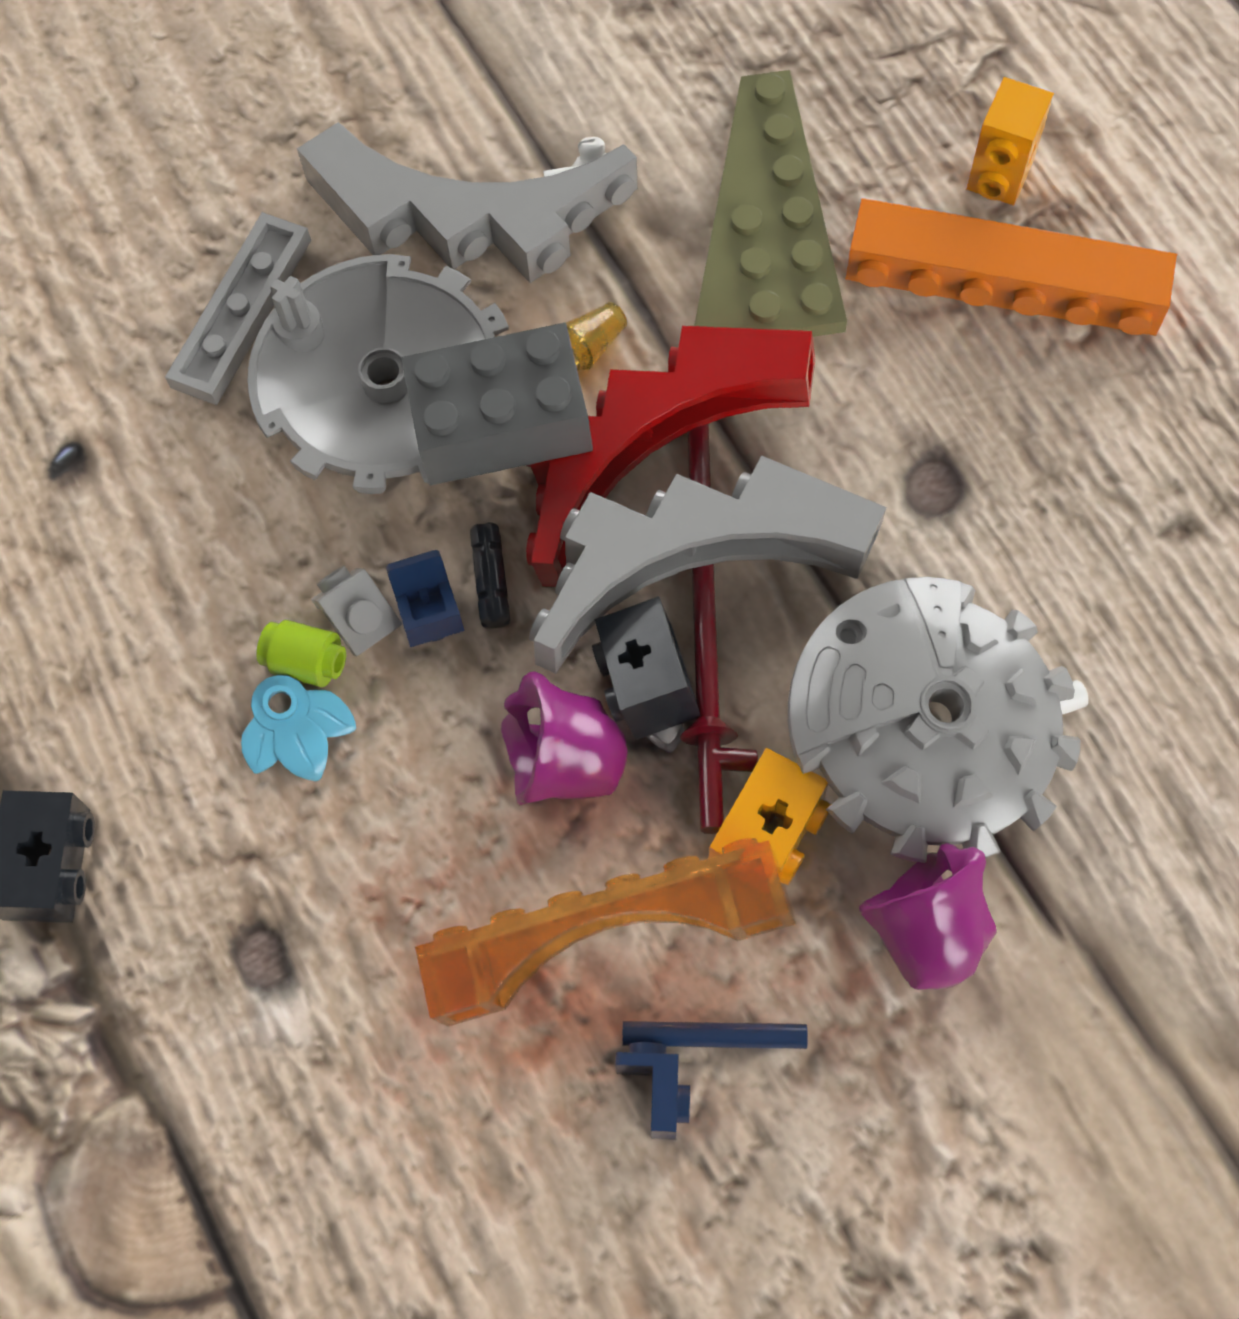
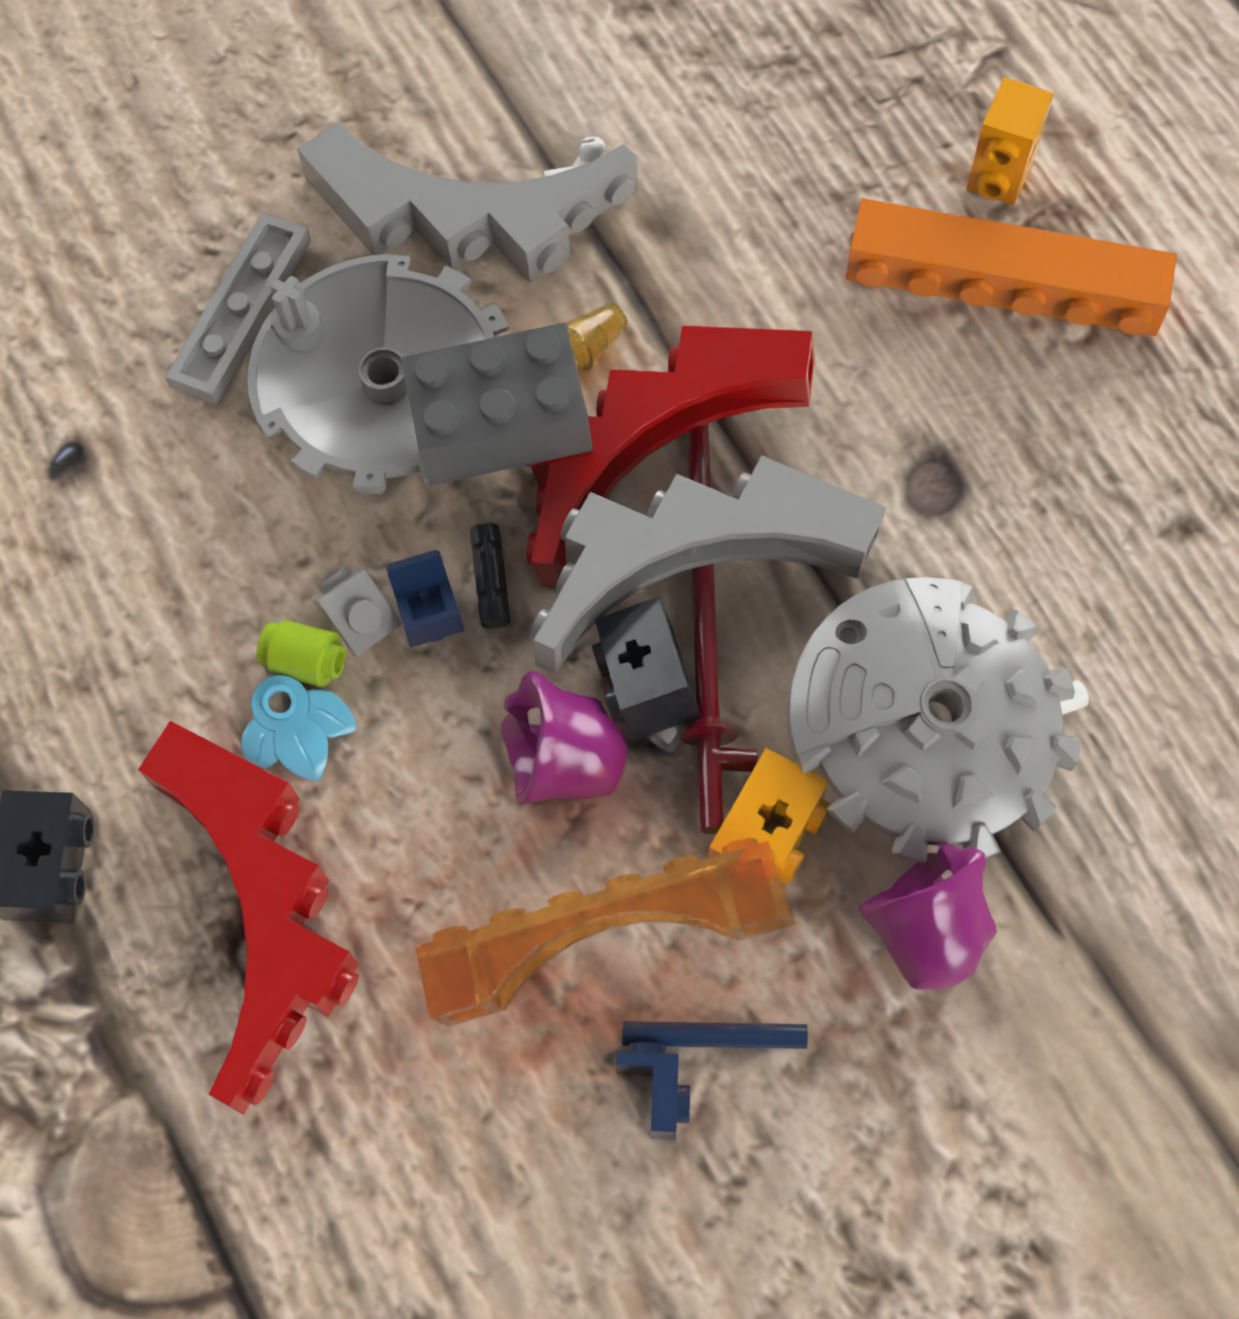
olive wing [694,70,847,337] -> none
none -> red arch [138,721,359,1115]

